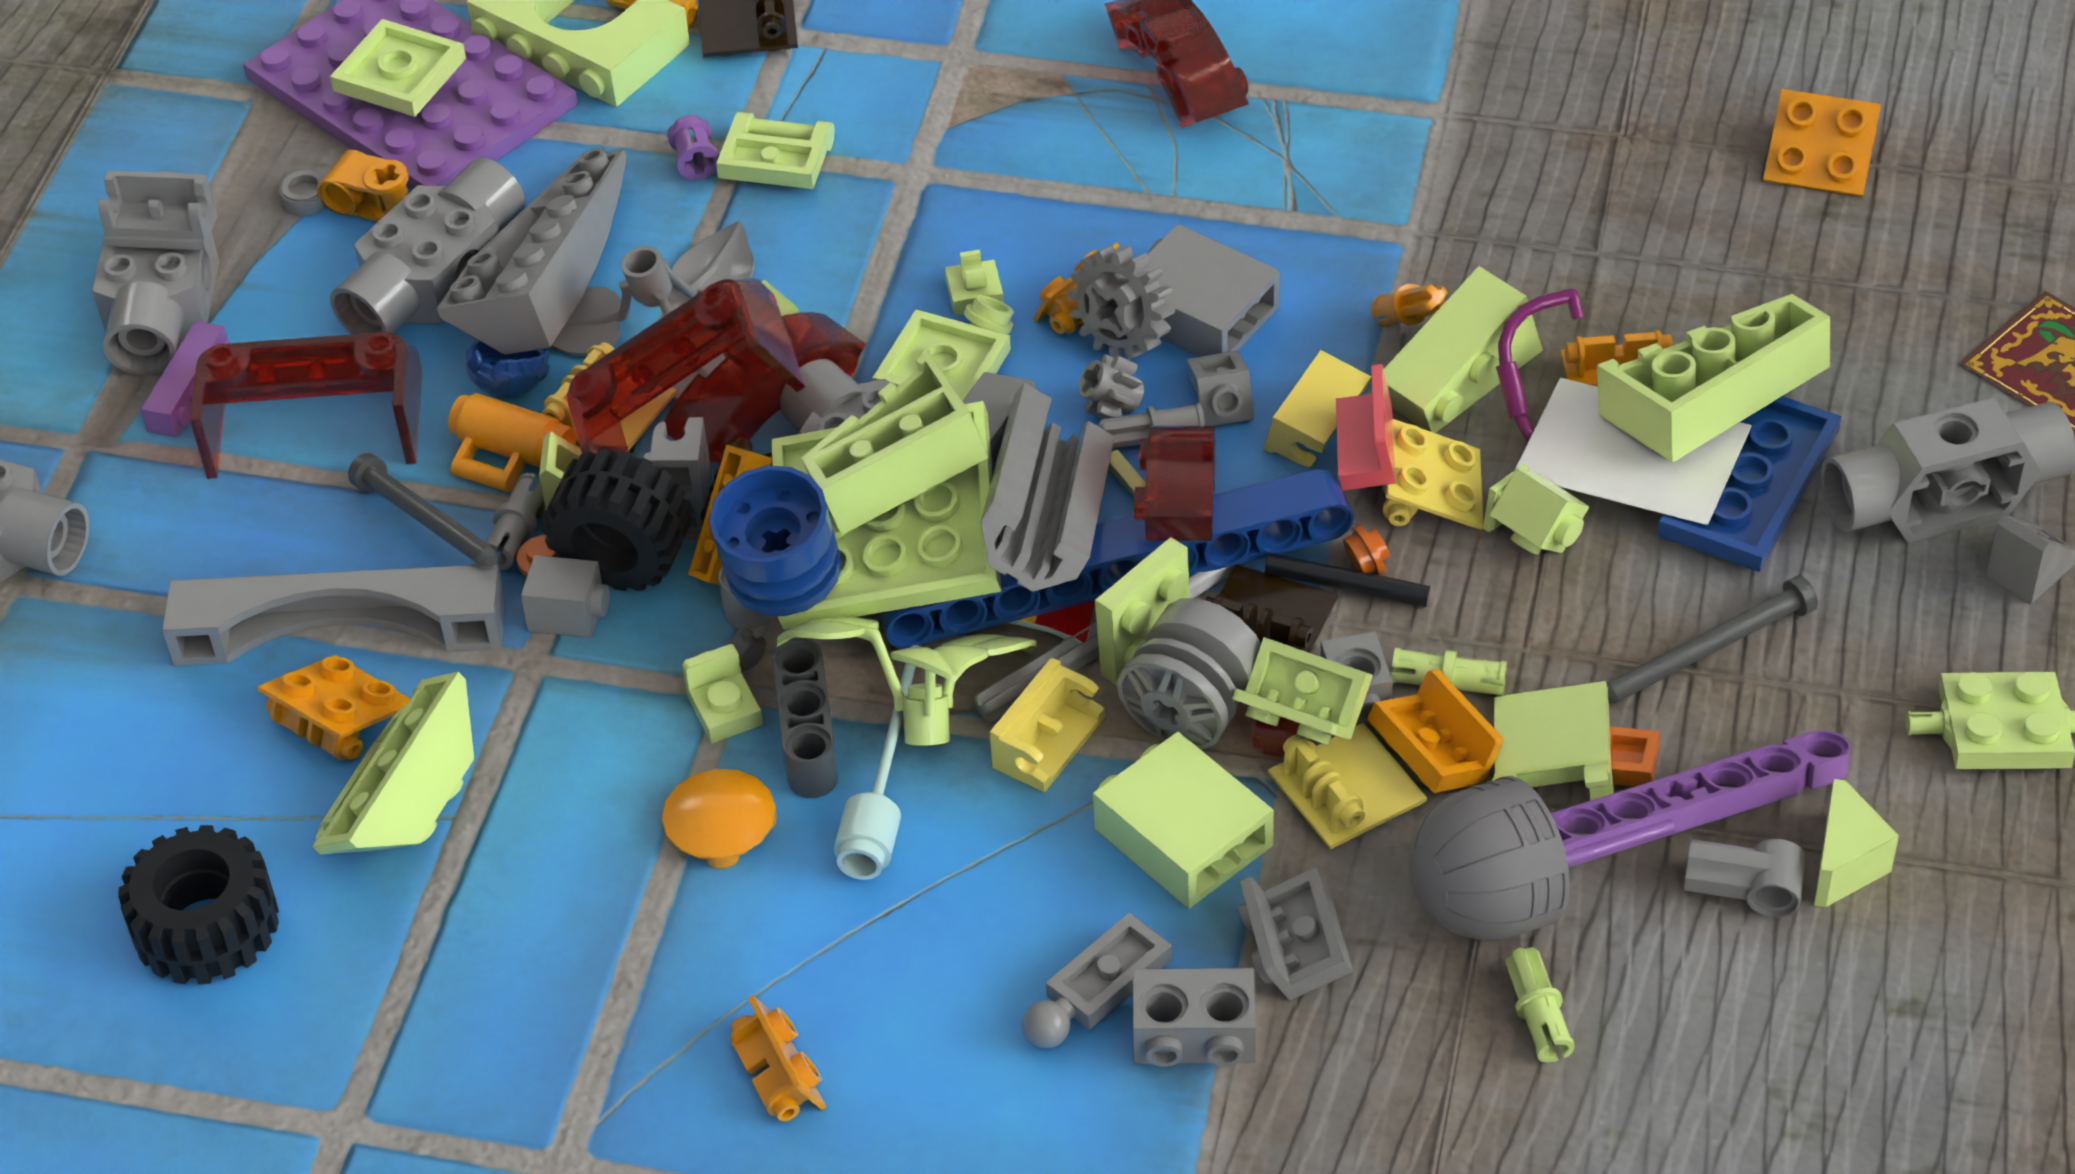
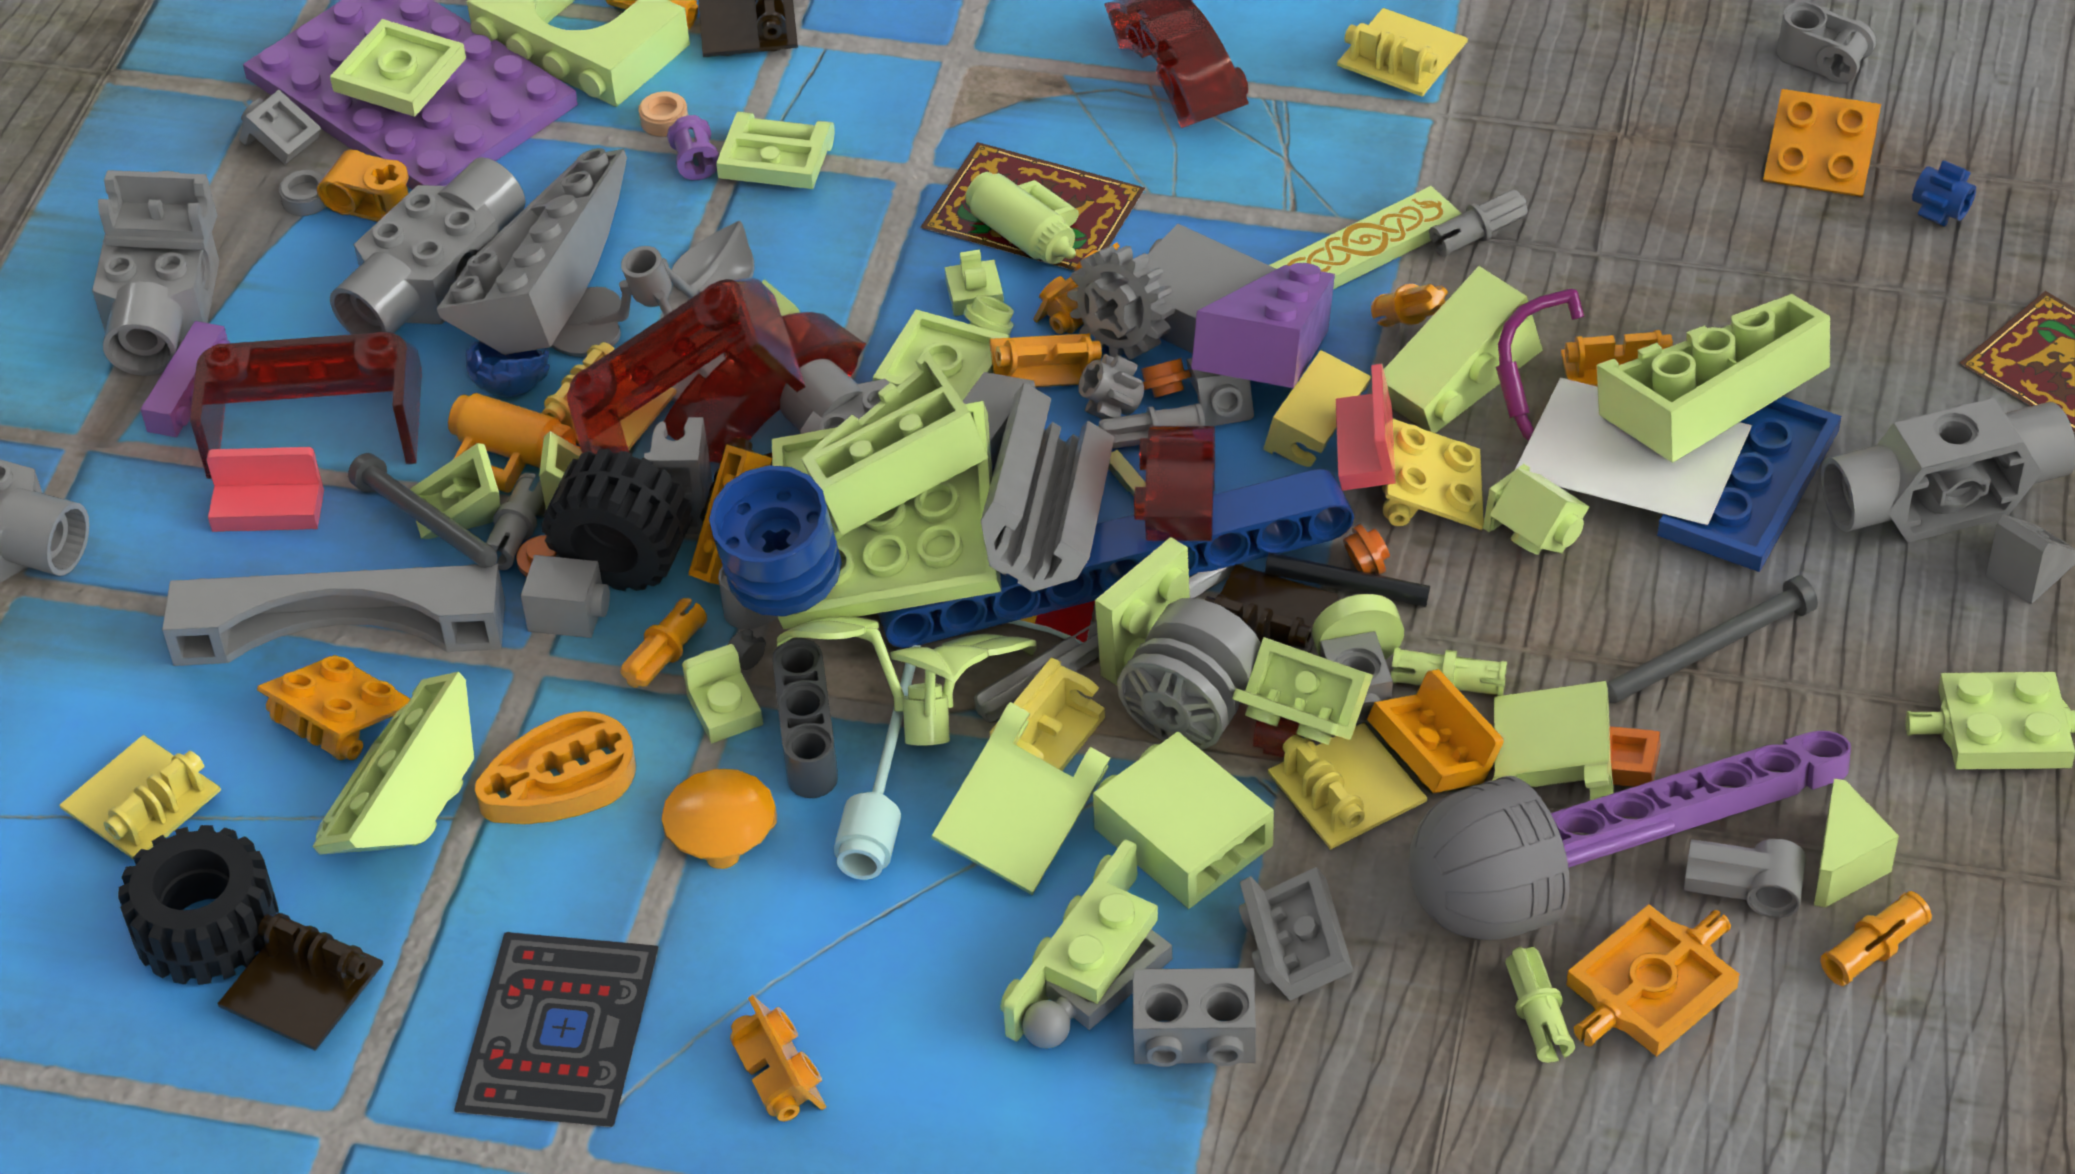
none -> light yellow hinge [59,735,221,860]
none -> coral panel [207,447,324,532]
none -> dark brown hinge [217,913,384,1051]
none -> light grey bracket [239,90,322,165]
none -> yellowish green slope [410,443,501,539]
none -> black sticker [454,932,659,1127]
none -> light orange piece [475,711,636,824]
none -> light orange axle [620,598,707,688]
none -> light nougat tile [638,91,688,136]
none -> sticker [920,142,1145,271]
none -> yellowish green flag [931,702,1110,895]
none -> yellowish green piece [965,172,1079,264]
none -> light orange hinge [989,333,1102,387]
none -> yellowish green bracket [1000,839,1158,1042]
none -> orange plate [1141,358,1192,398]
none -> medium lavender wedge [1191,263,1335,388]
none -> yellowish green tile [1269,186,1462,290]
none -> yellowish green piece [1312,594,1404,660]
none -> light yellow hinge [1337,8,1468,97]
none -> light grey axle [1429,190,1528,257]
none -> light orange plate [1566,904,1740,1057]
none -> light grey piece [1776,1,1876,83]
none -> light orange pin [1820,891,1932,986]
none -> blue gear [1912,160,1976,227]

